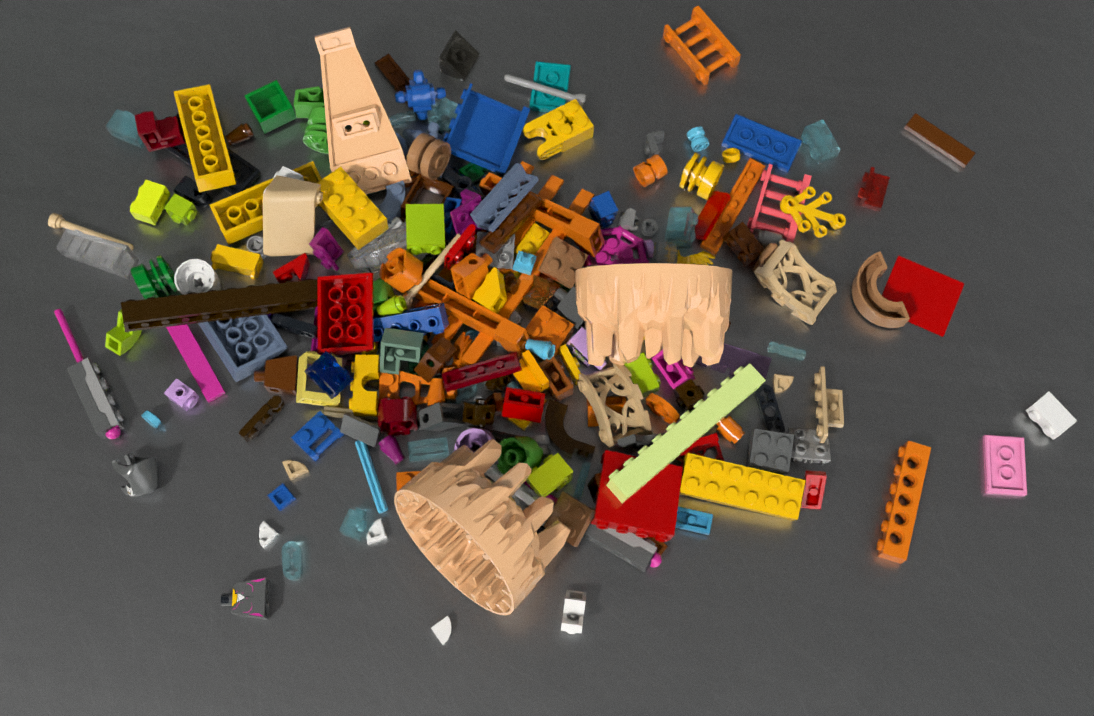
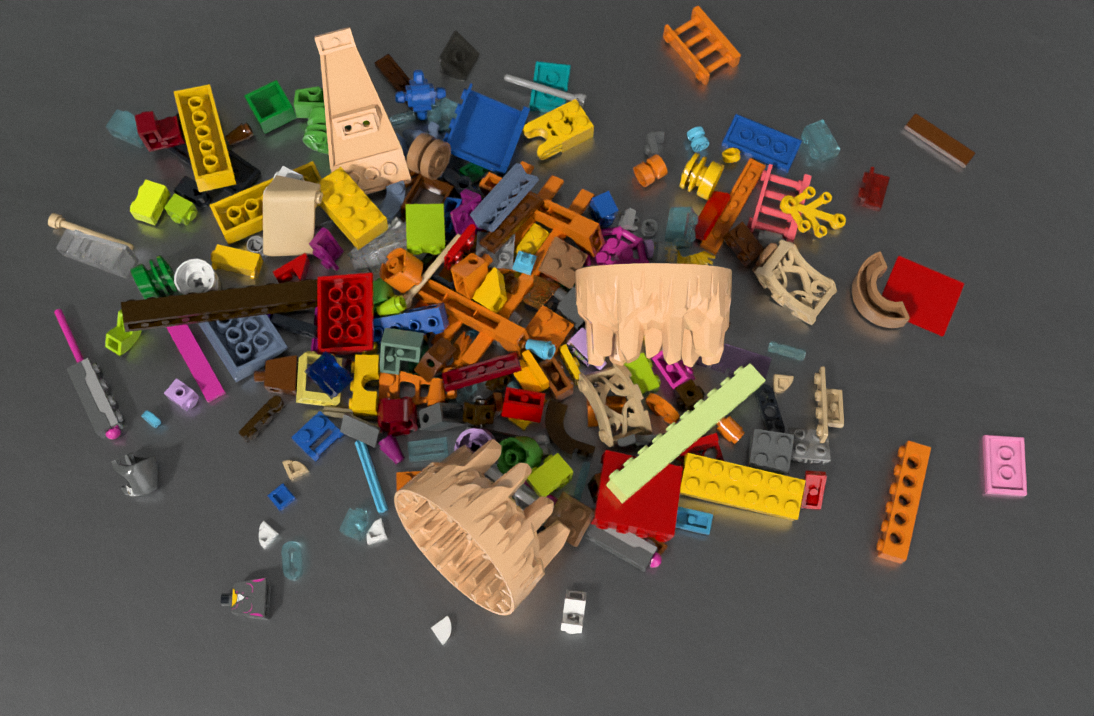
white brick [1025,391,1077,440] -> none

